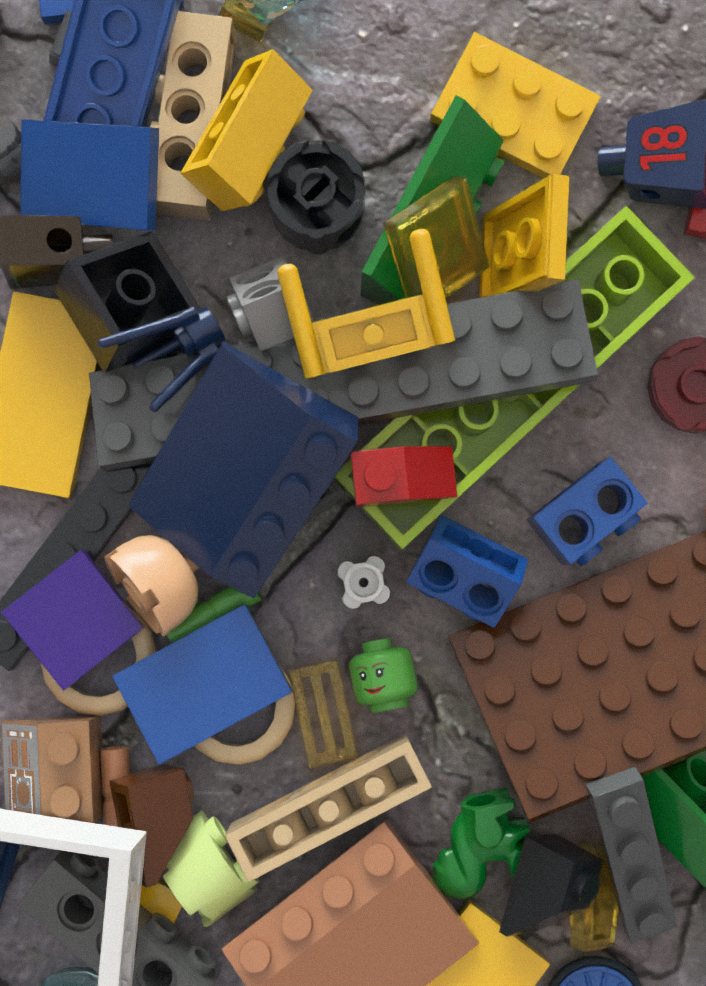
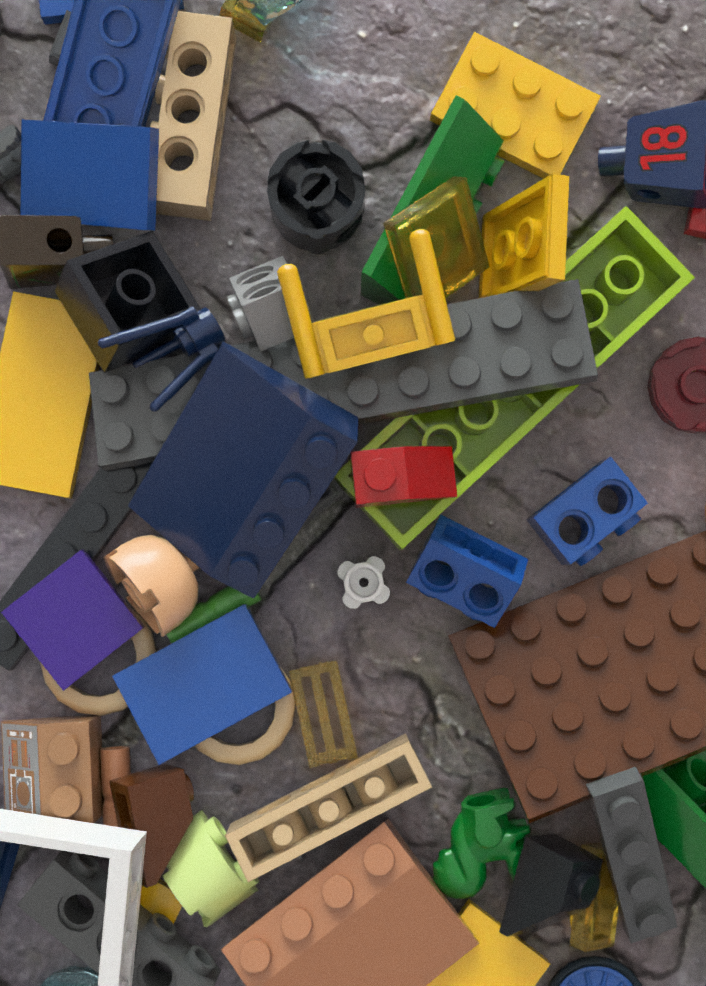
yellow brick [180,49,313,212] -> none
bright green head [349,638,418,713] -> none

